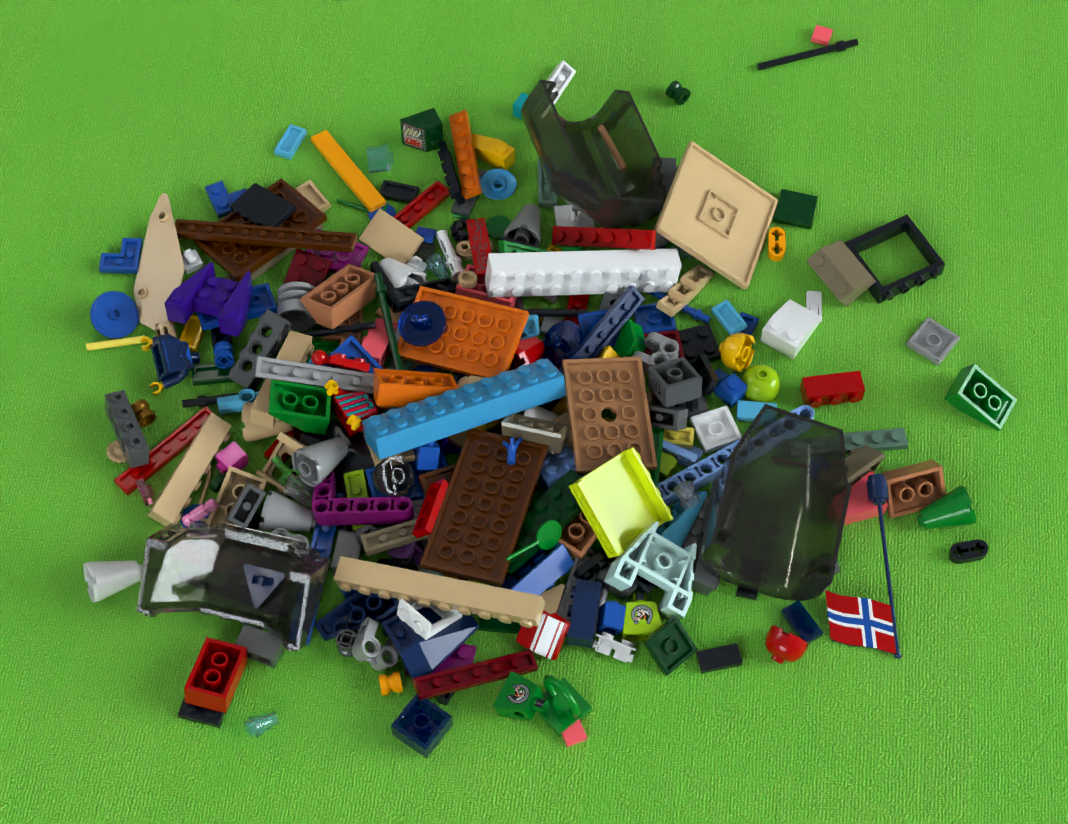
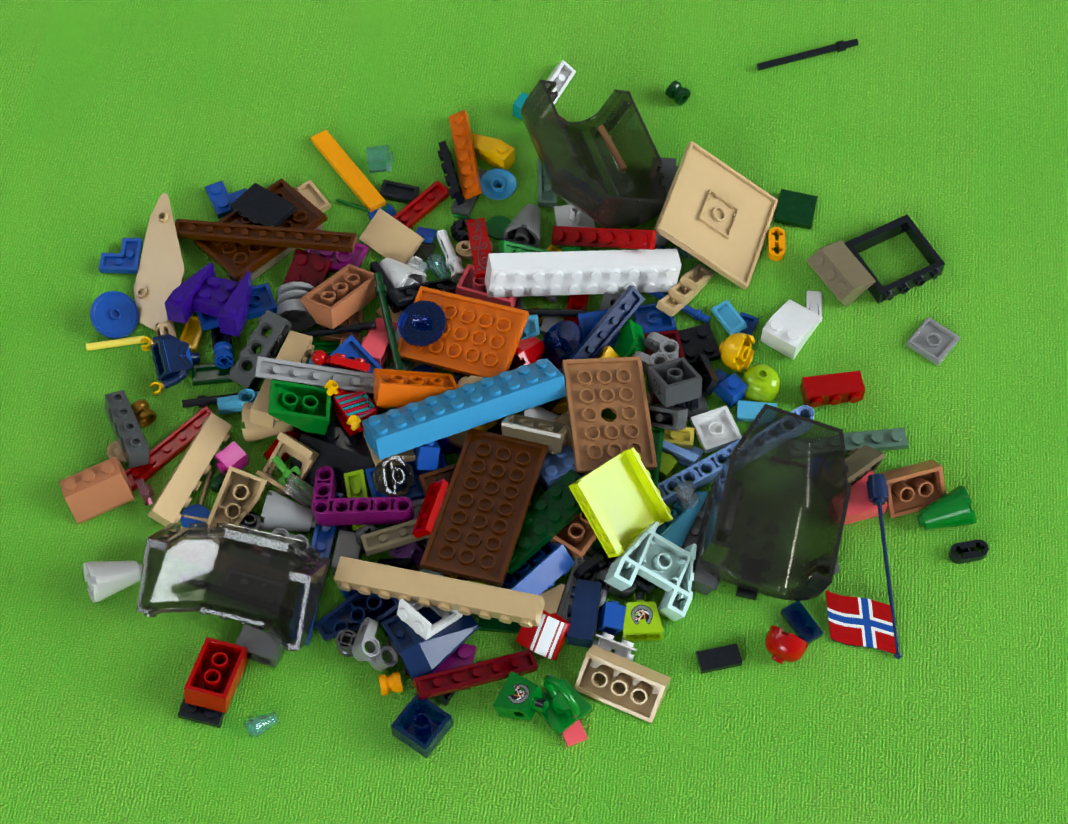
bright pink axle [181,498,218,527] -> none
white tile [182,249,204,274] -> none
dark grey brick [227,481,266,529] -> none
dark blue piece [243,564,286,608] -> none
medium azure tile [274,124,307,160] -> none
light grey cone [292,437,349,487] -> none
dark green slope [400,108,443,152] -> none
tan tile [458,271,477,289] -> none
blue bar [502,437,523,465] -> none
green piece [506,520,562,561] -> none
dark green tile [642,616,698,676] -> none
coral tile [811,25,833,46] -> none
green slope [944,364,1017,431] -> none
none -> nougat slope [59,457,135,524]
none -> tan slope [574,644,671,723]

